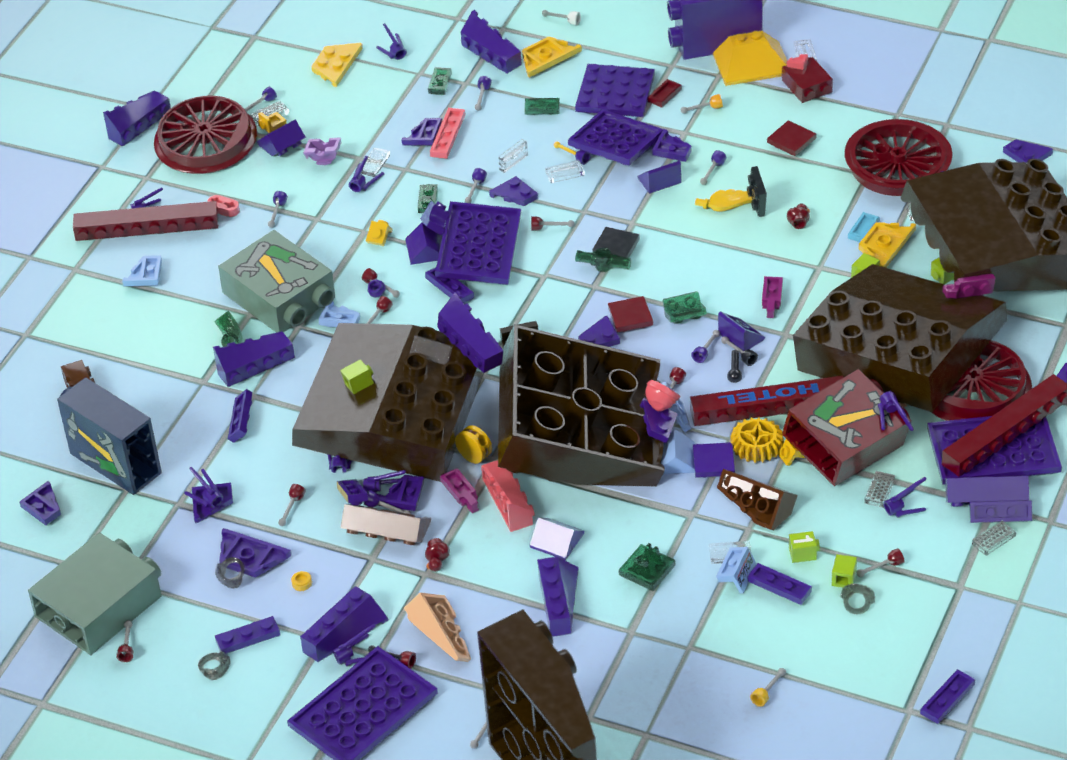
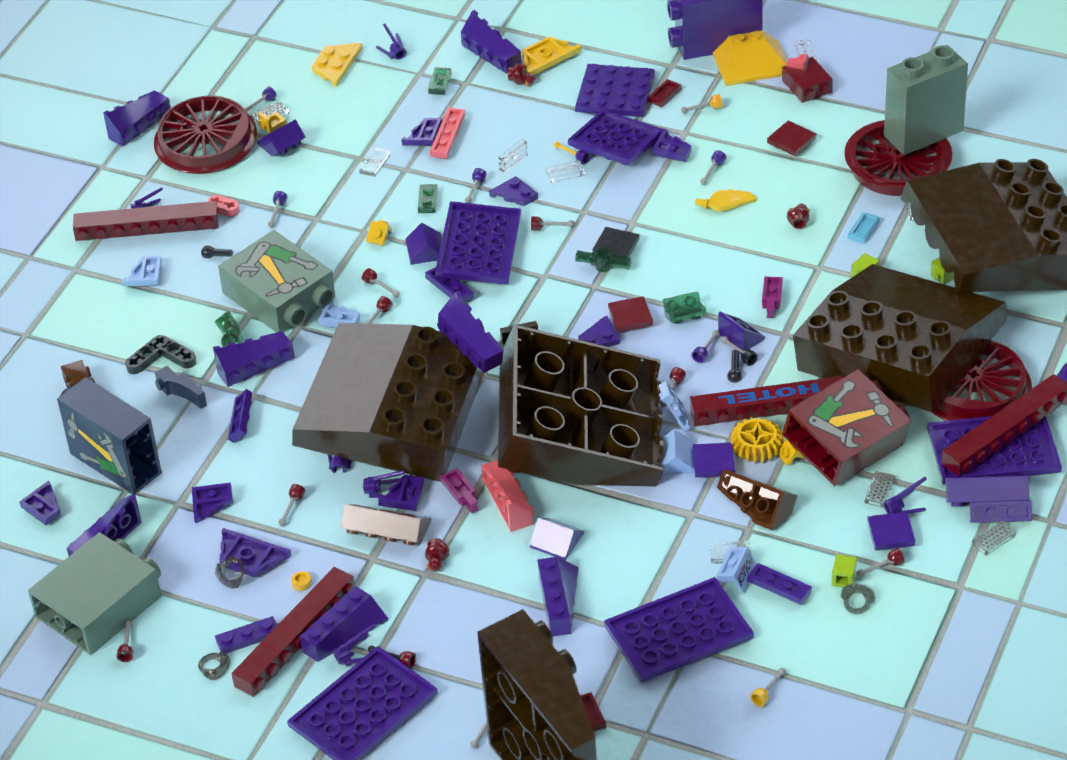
dark purple plant [184,467,223,508] -> none
medium lavender cylinder [303,137,342,165] -> none
dark purple plate [337,479,368,505] -> none
lime brick [340,359,374,394] -> none
dark purple plant [348,156,384,192] -> none
hinge [363,490,411,514] -> none
dark purple plate [368,279,386,297] -> none
light nougat wedge [404,592,471,662] -> none
clear tile [410,335,453,364] -> none
dark purple arch [420,201,449,235] -> none
yellow head [455,425,492,464] -> none
hinge [475,76,492,111] -> none
clear green plate [524,98,560,115] -> none
white hinge [542,10,581,25] -> none
clear green plate [619,543,675,591] -> none
dark purple slope [637,160,682,194] -> none
dark purple wing [640,398,678,443] -> none
coral hat [645,380,681,412] -> none
black tile [747,166,767,217] -> none
lime brick [789,531,820,563] -> none
yellow wing [859,222,916,268] -> none
dark purple plant [877,392,914,431] -> none
dark purple plate [920,669,975,724] -> none
magenta hinge [942,274,995,298] -> none
dark purple wing [1003,139,1053,162] -> none
none -> dark purple wedge [66,494,142,557]
none -> black beam [125,335,196,374]
none -> dark blue slope [154,366,207,409]
none -> black bar [201,245,233,258]
none -> dark red brick [231,566,355,697]
none -> dark red animal [508,63,536,87]
none -> dark red tile [580,692,607,732]
none -> dark purple plate [604,577,754,683]
none -> dark purple tile [867,512,916,551]
none -> sand green brick [884,45,968,155]

